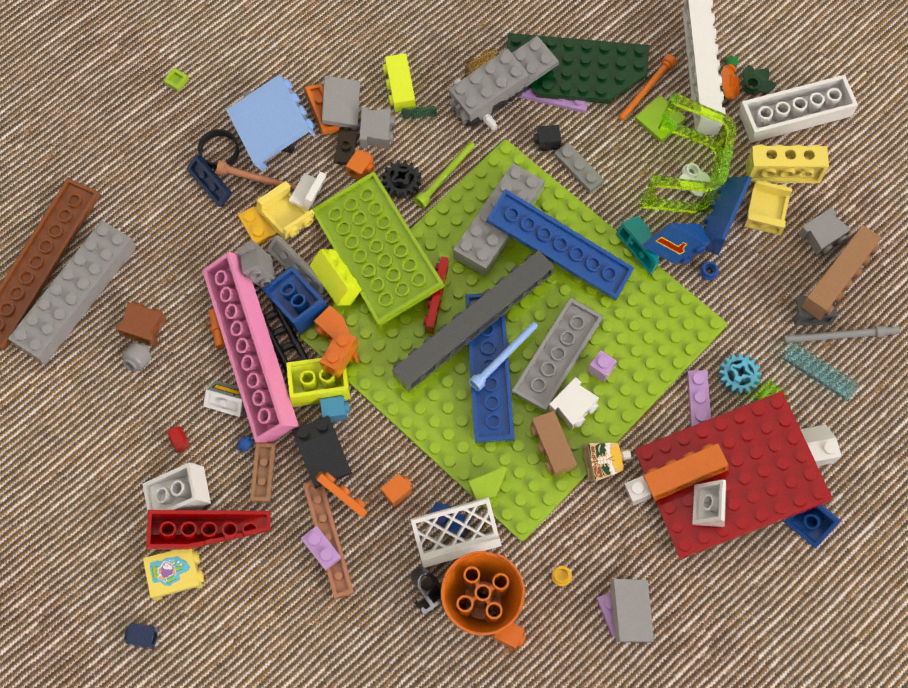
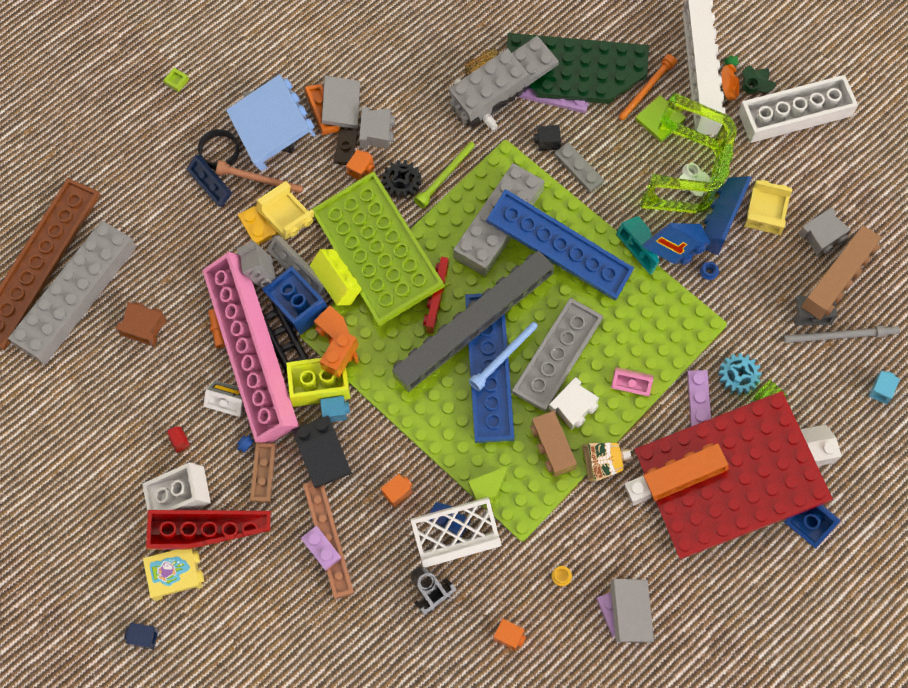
light grey head [122,343,151,371] -> none
white panel [289,172,327,211] -> none
orange plate [316,471,368,518] -> none
neon yellow brick [383,53,416,112] -> none
clear green axle [402,106,437,119] -> none
orange cone [441,551,525,636] -> none
lavender brick [588,350,617,383] -> none
white slope [692,480,726,527] -> none
light yellow brick [745,144,829,183] -> none
clear light blue plate [782,341,860,401] -> none
none -> bright pink slope [611,367,654,396]
none -> medium azure brick [868,371,900,404]

